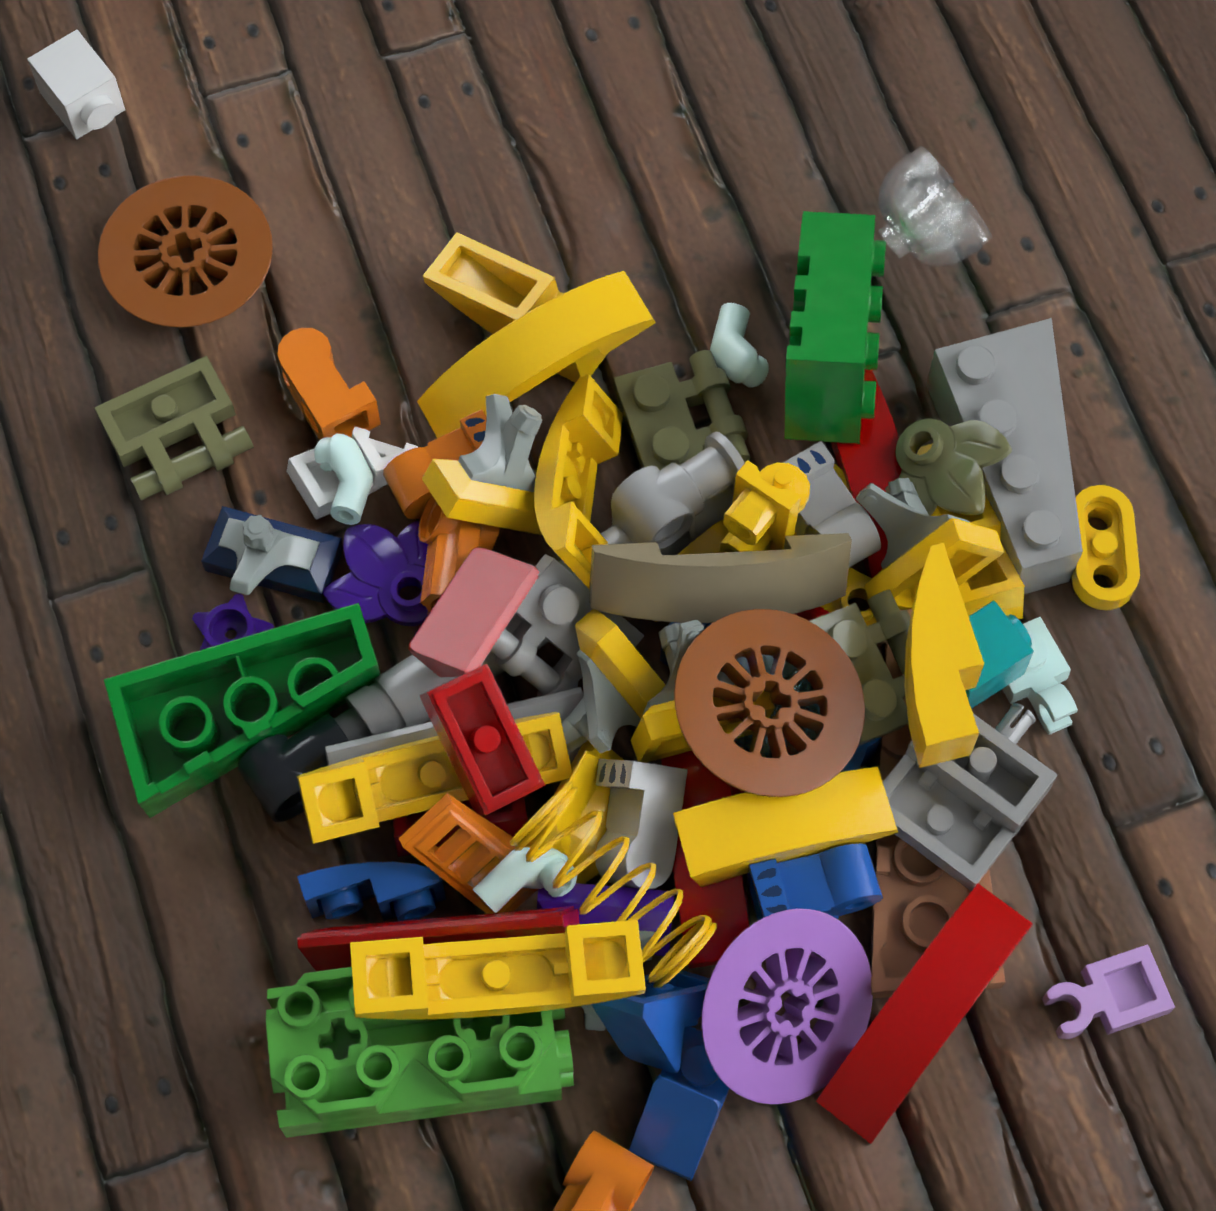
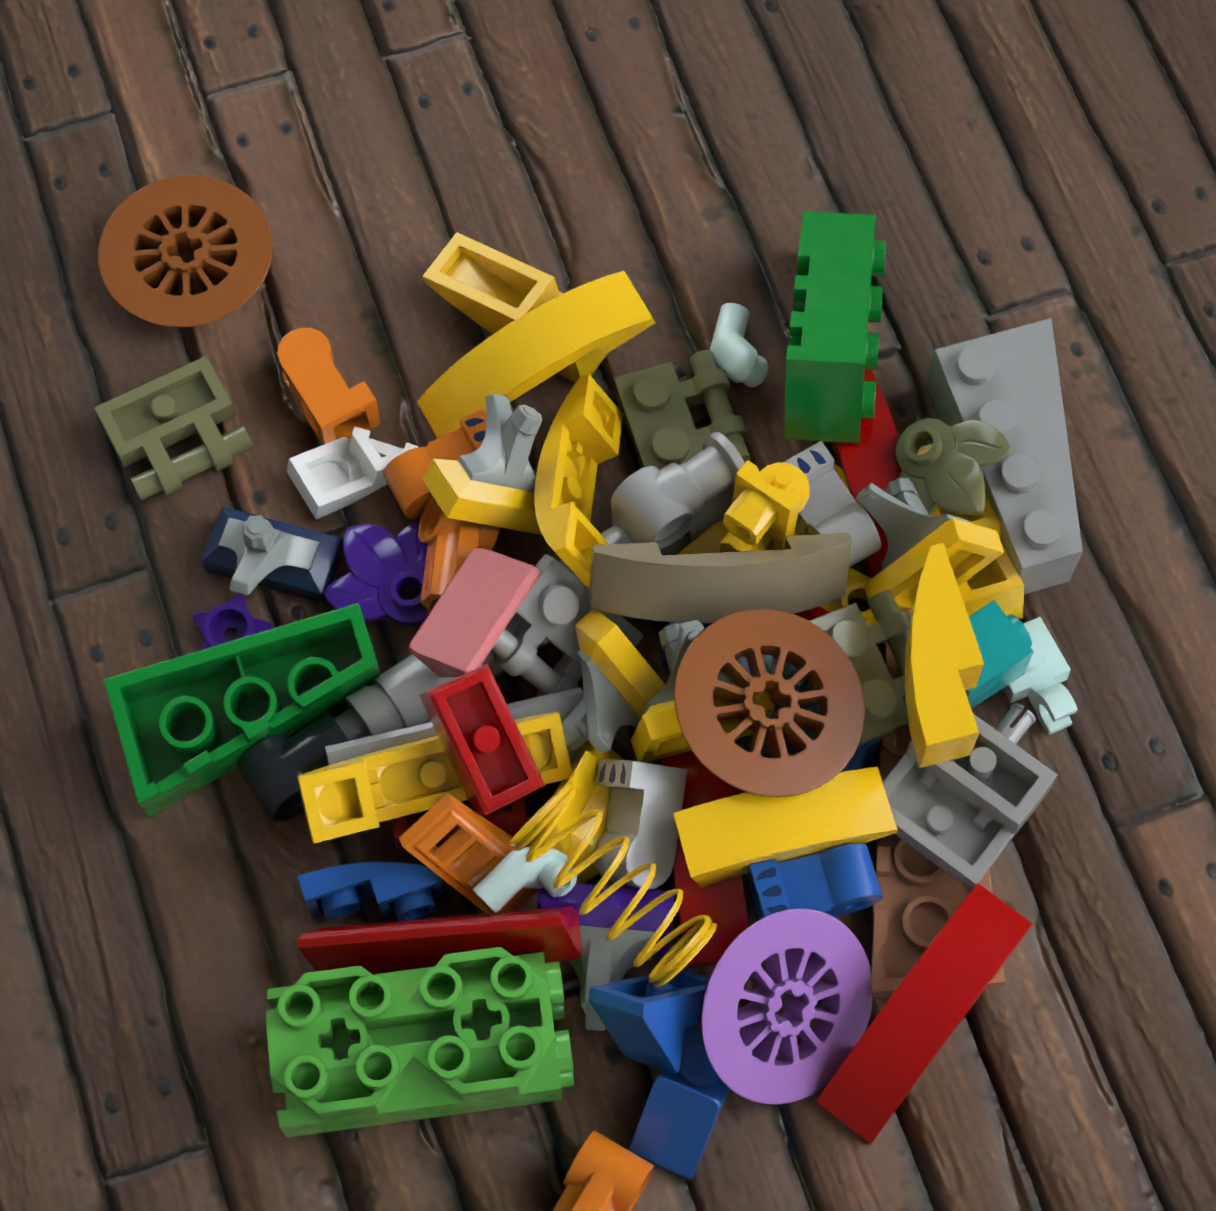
white brick [27,30,125,140] -> none
light aqua arm [314,433,373,525] -> none
yellow slope [350,920,646,1020] -> none
clear cylinder [878,146,992,268] -> none
lavender plate [1042,944,1175,1039] -> none
yellow plate [1072,485,1140,610] -> none

